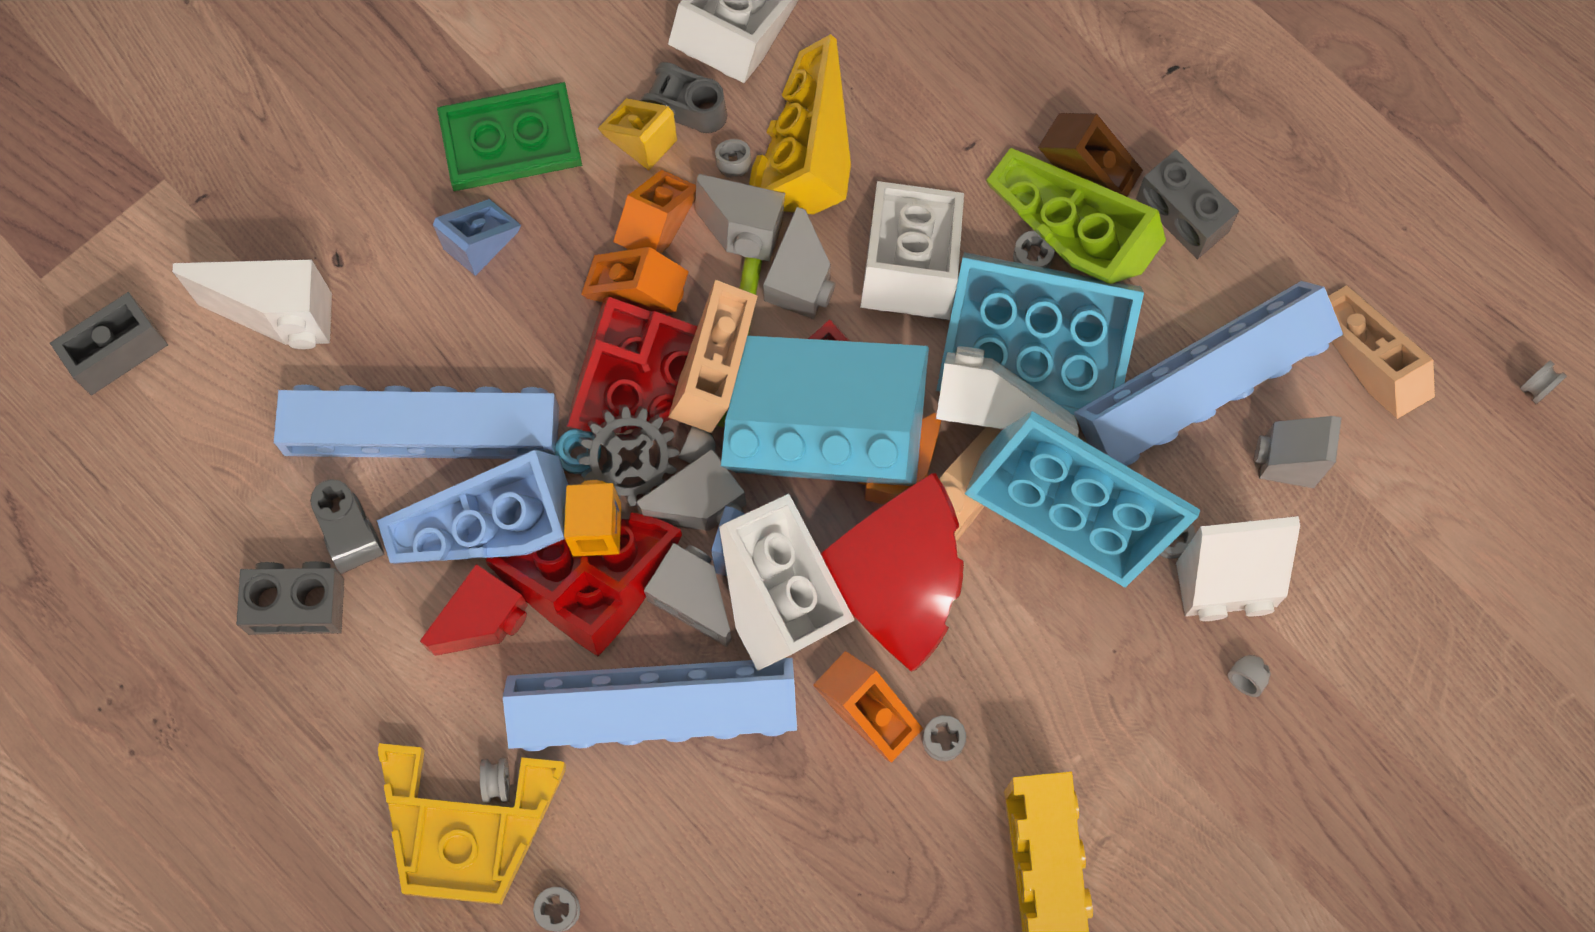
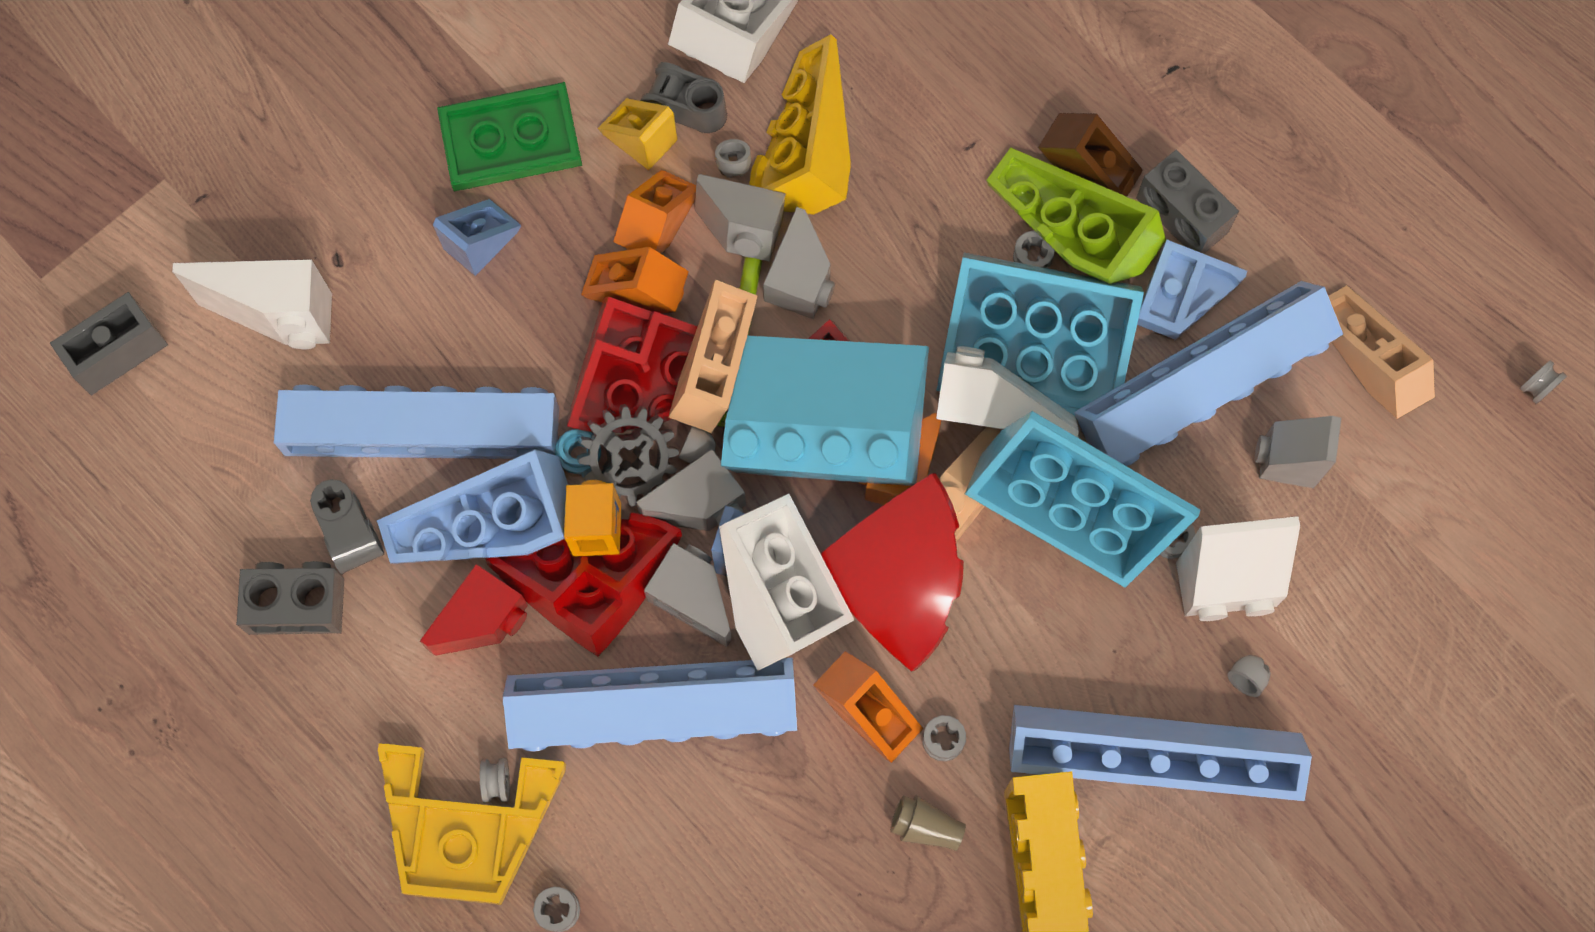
white slope [860,181,964,320] -> none
none -> dark tan cone [890,795,966,851]
none -> light blue brick [1009,705,1312,801]
none -> light blue wing [1137,240,1247,340]

